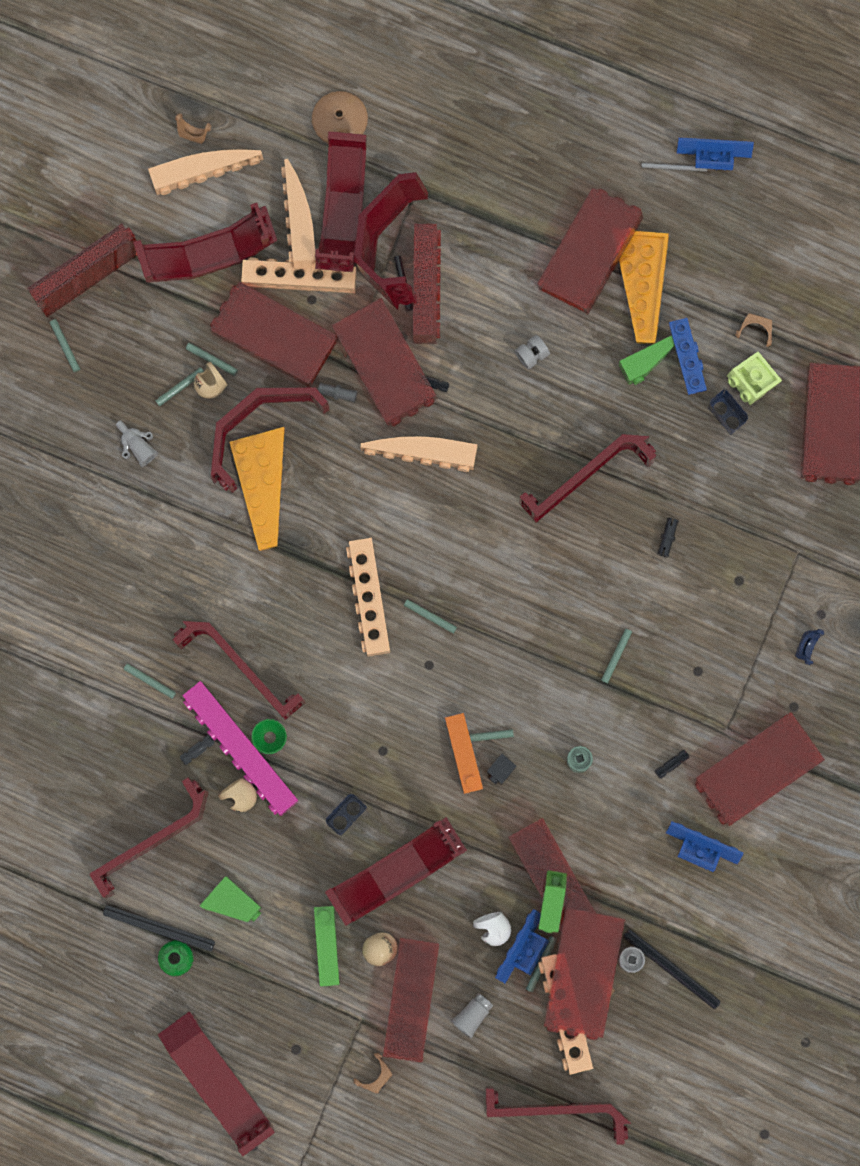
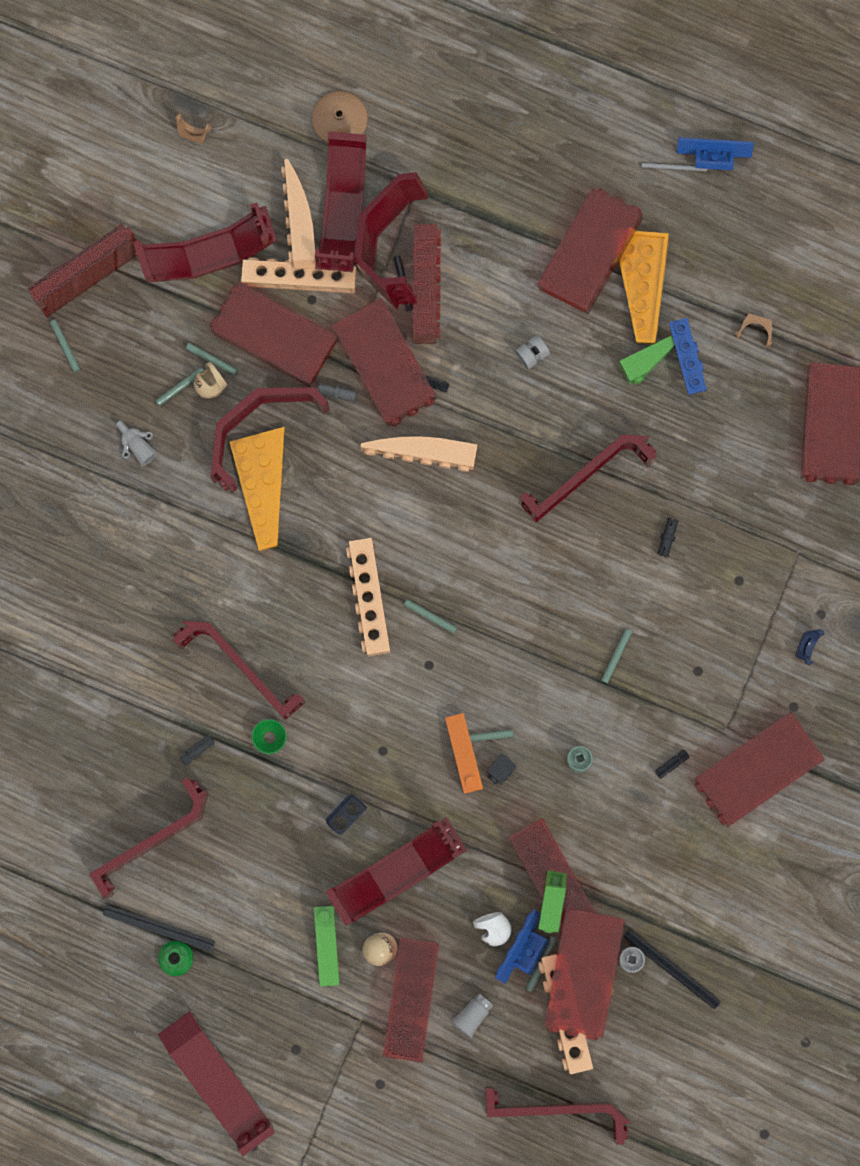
sand green bar [123,663,176,699] -> none
light nougat slope [148,150,263,195] -> none
dark pink brick [182,681,299,816] -> none
bright green slope [200,876,262,922] -> none
tan helmet [218,778,257,812] -> none
medium nougat helmet [353,1052,393,1094] -> none
blue bracket [666,822,744,872] -> none
dark blue piece [708,389,748,435] -> none
yellowish green plate [727,352,782,405] -> none

